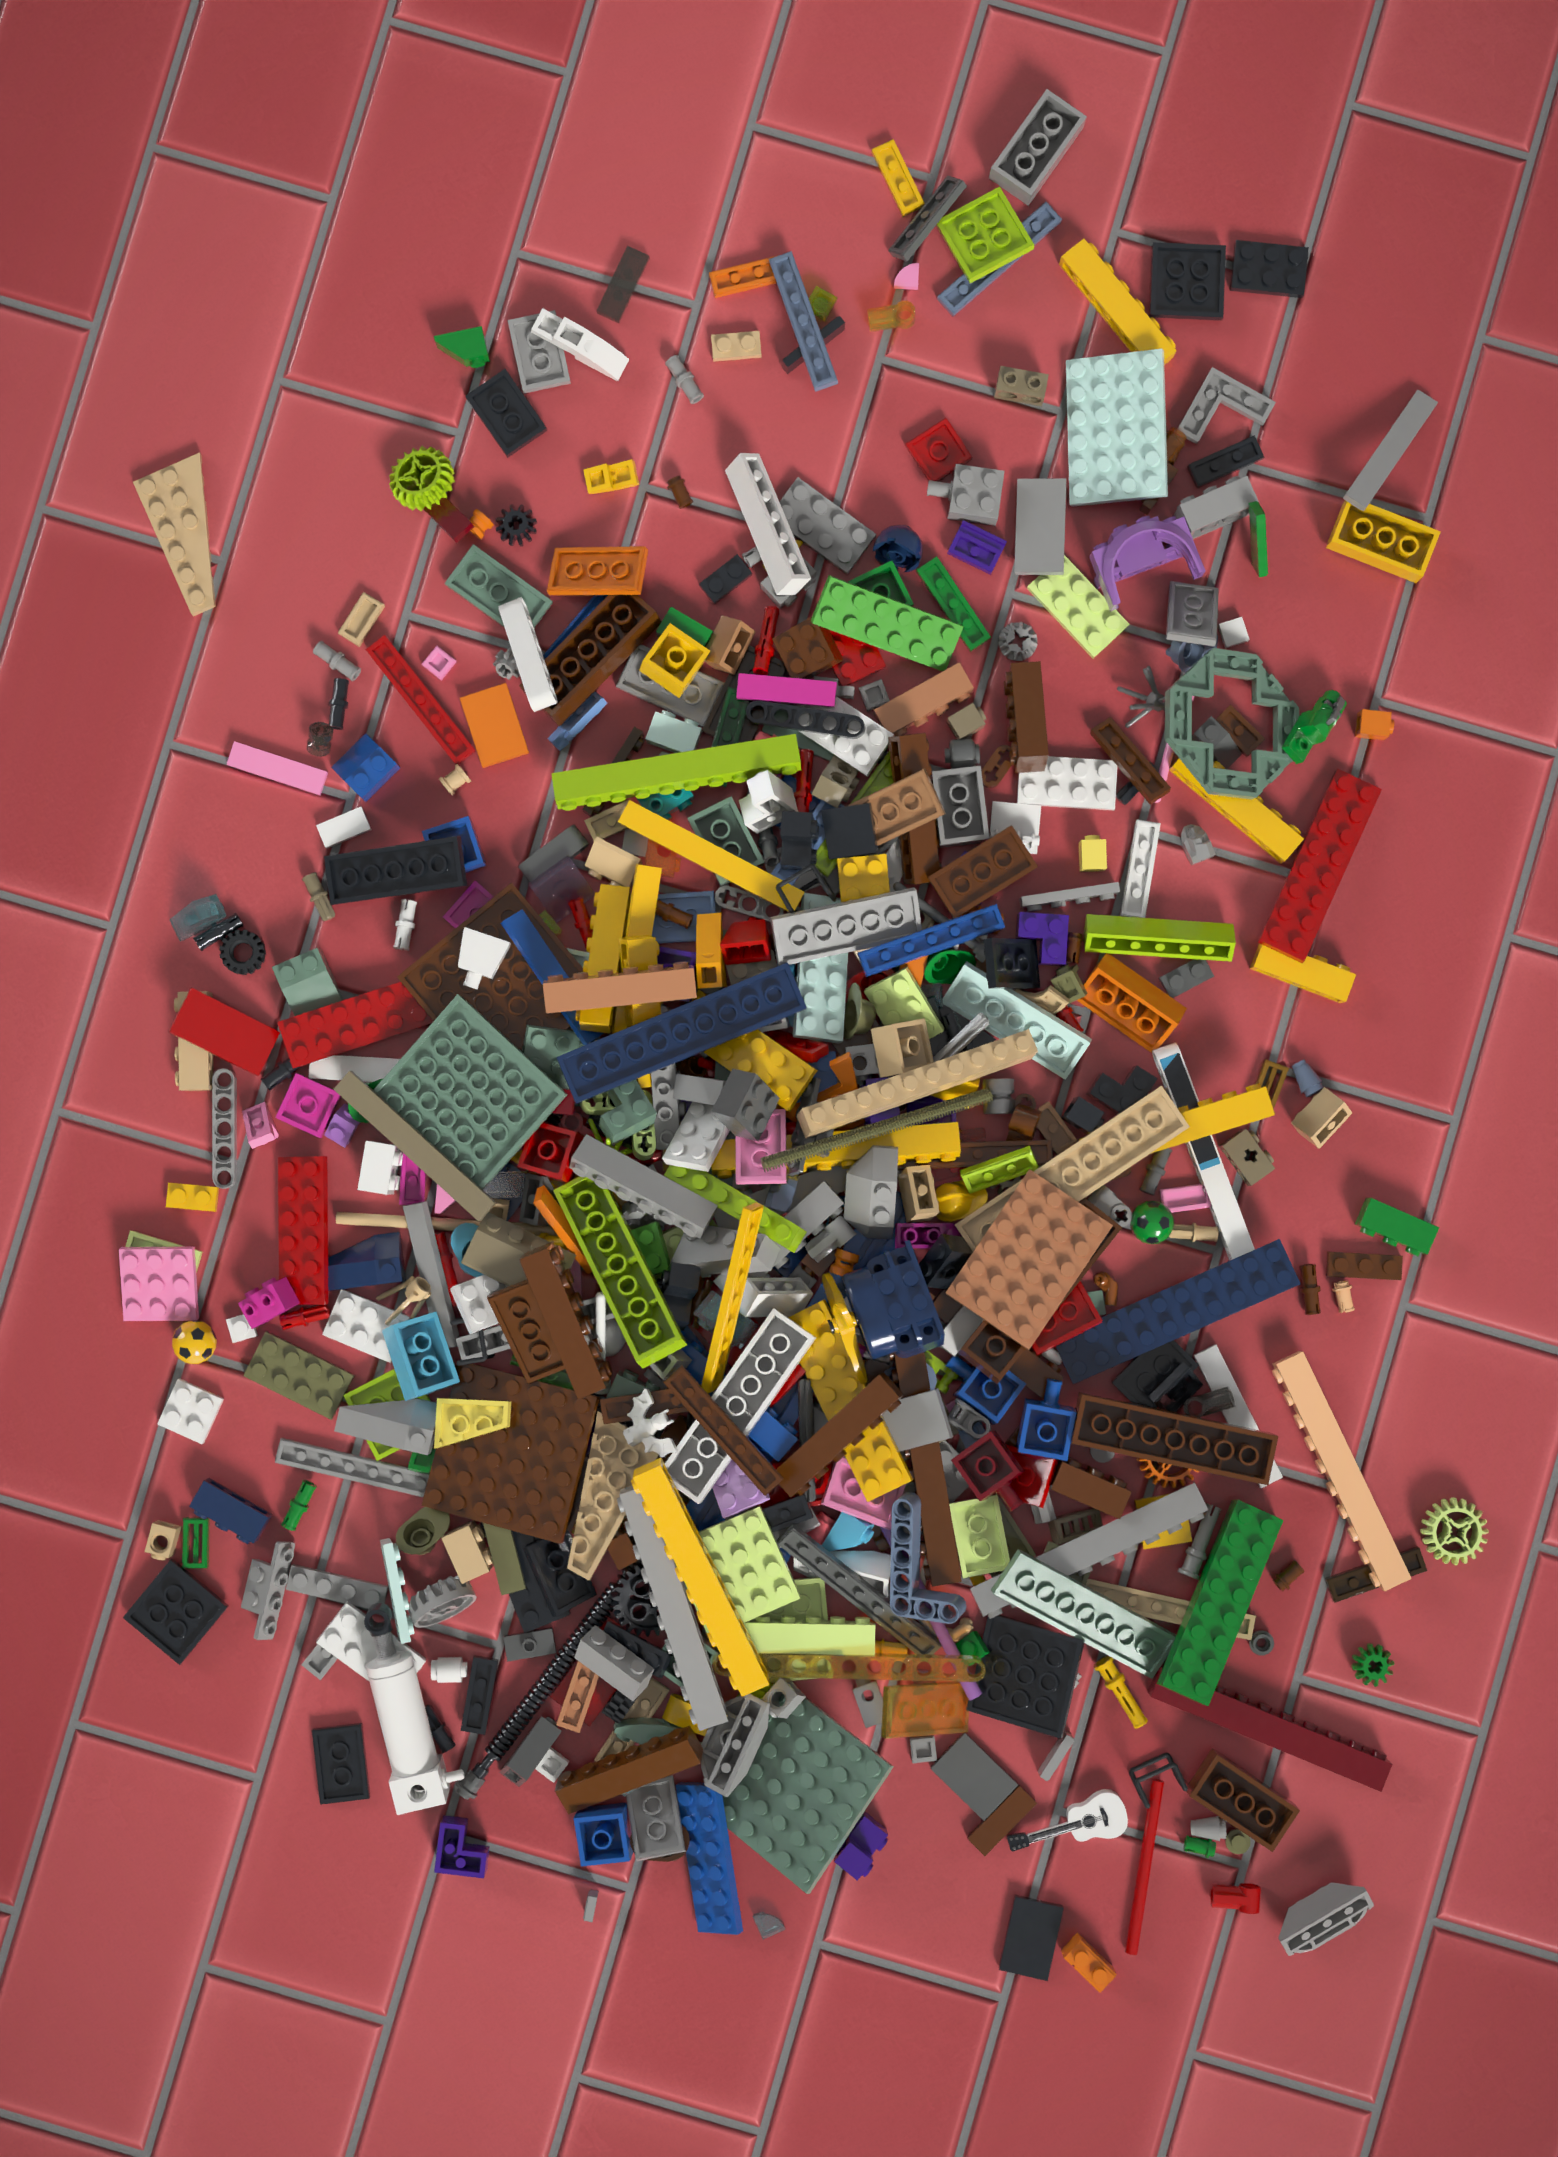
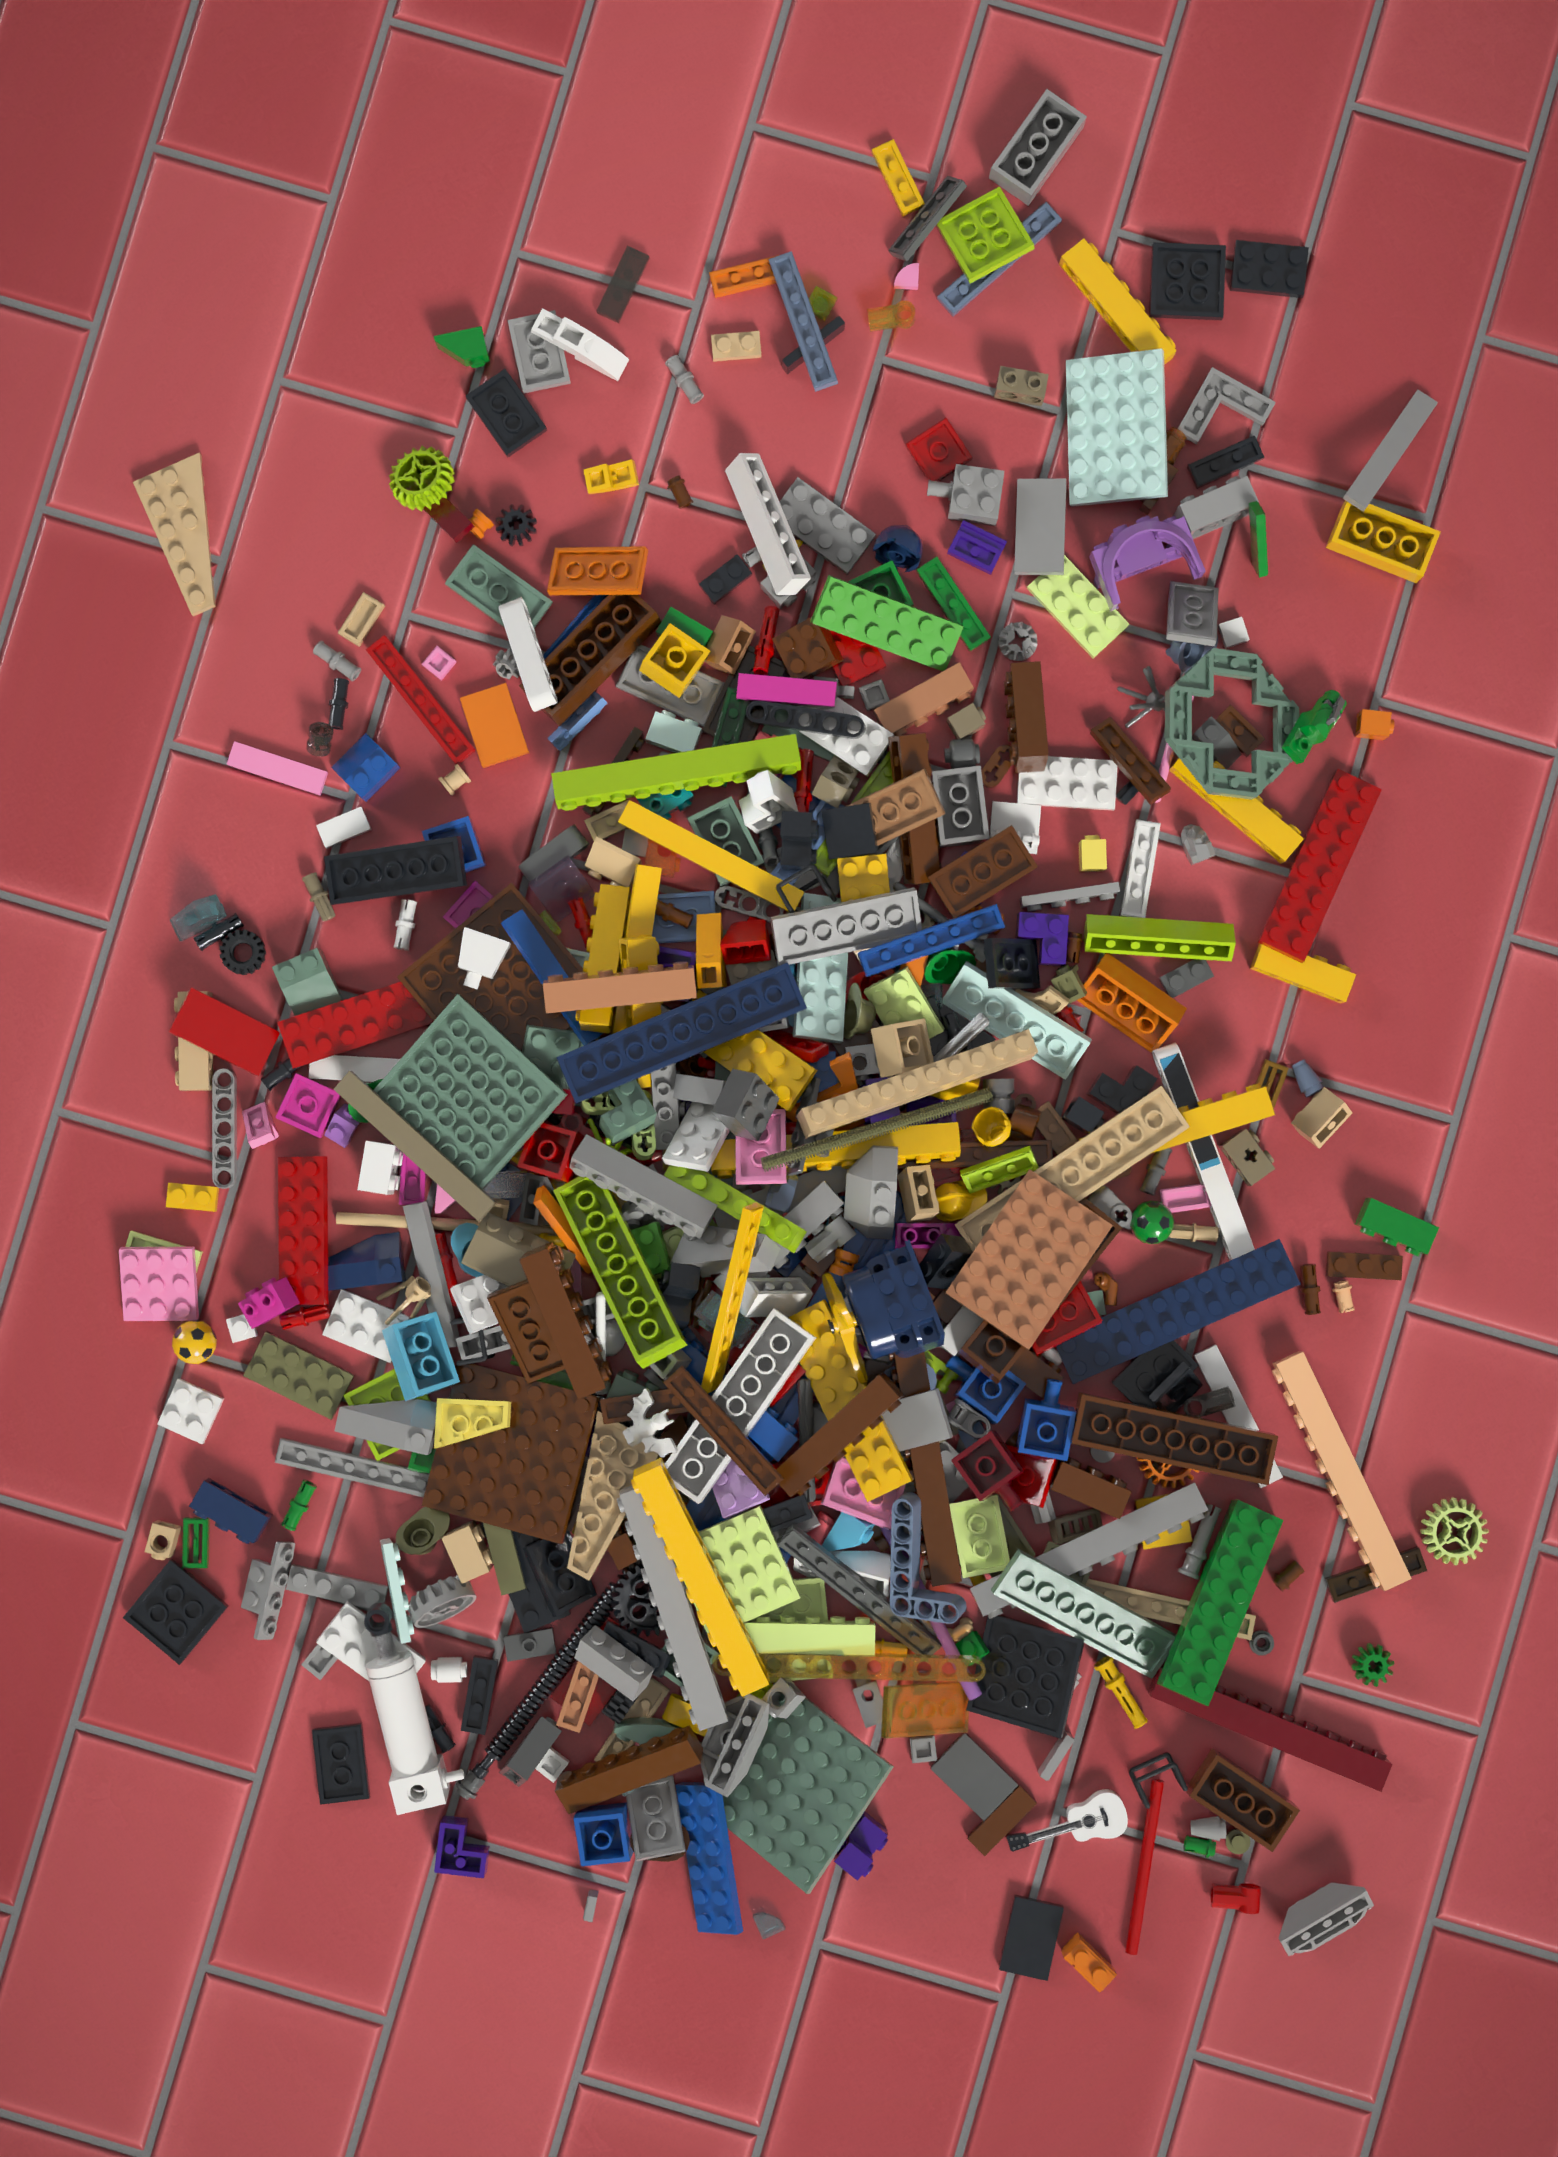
none -> yellow hair [972,1106,1011,1147]

